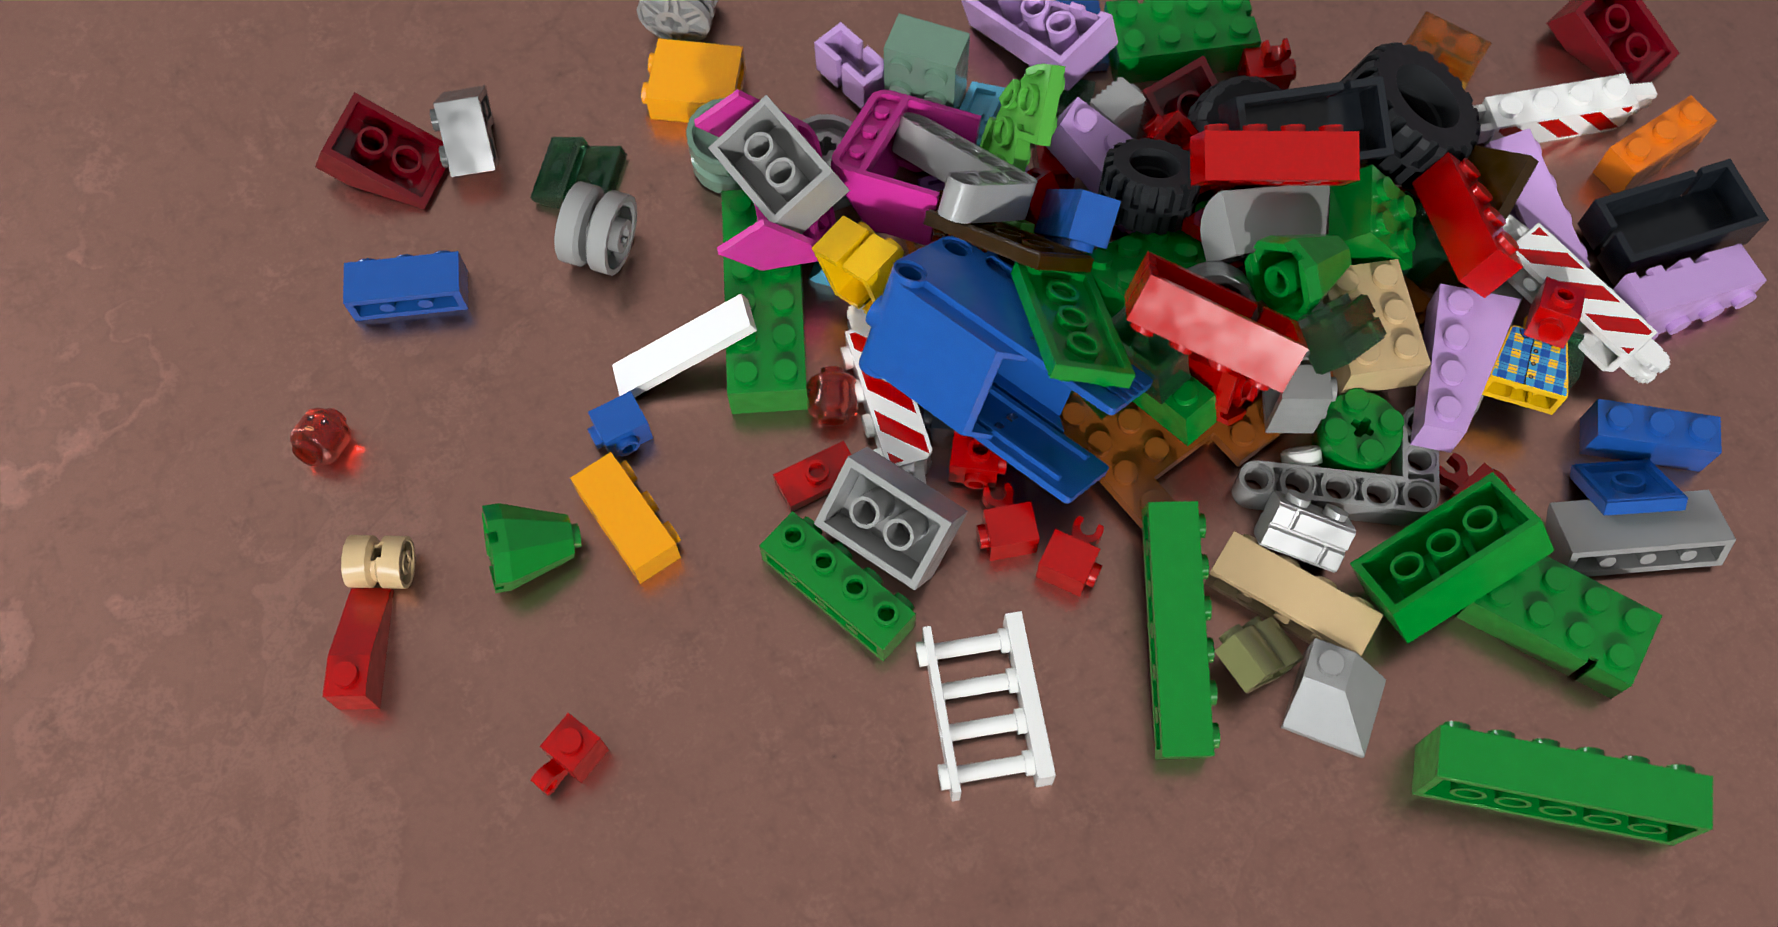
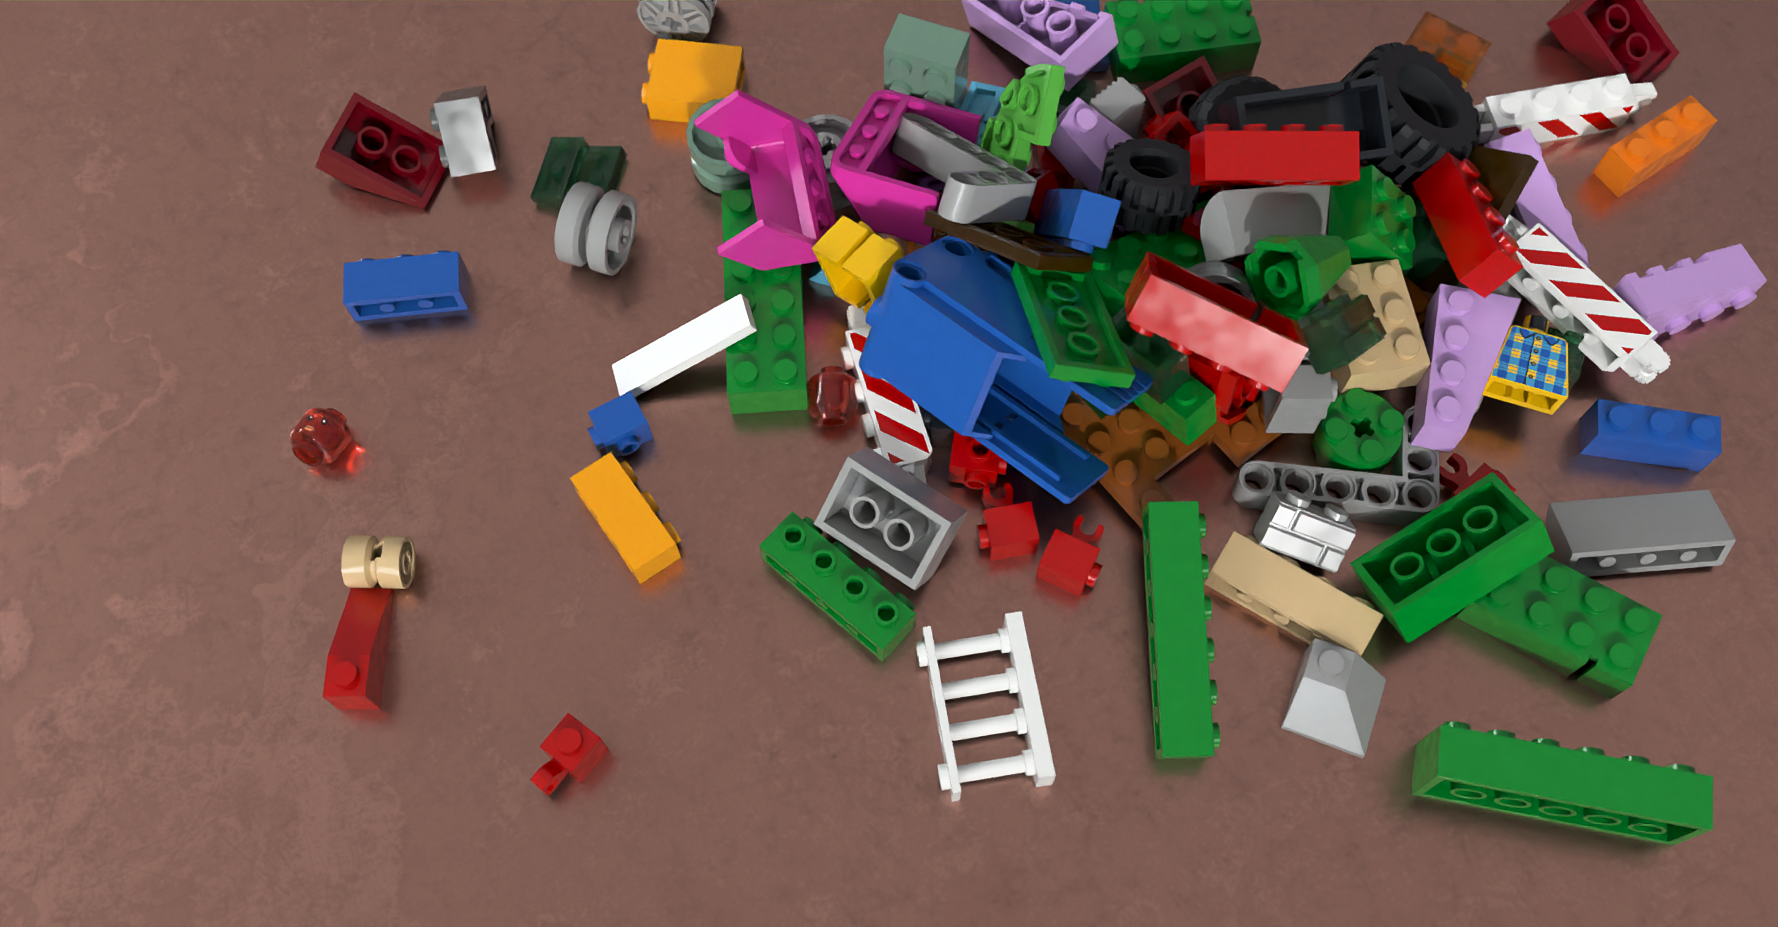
green cone [482,503,582,593] -> none
light grey brick [708,95,850,234] -> none
red plate [773,440,852,512] -> none
lavender piece [814,22,884,109] -> none
olive brick [1215,616,1304,693] -> none
red brick [1237,38,1296,90] -> none
white tile [1280,445,1323,466] -> none
red brick [1523,276,1586,349] -> none
blue tile [1569,459,1688,516] -> none
black piece [1577,159,1769,285] -> none

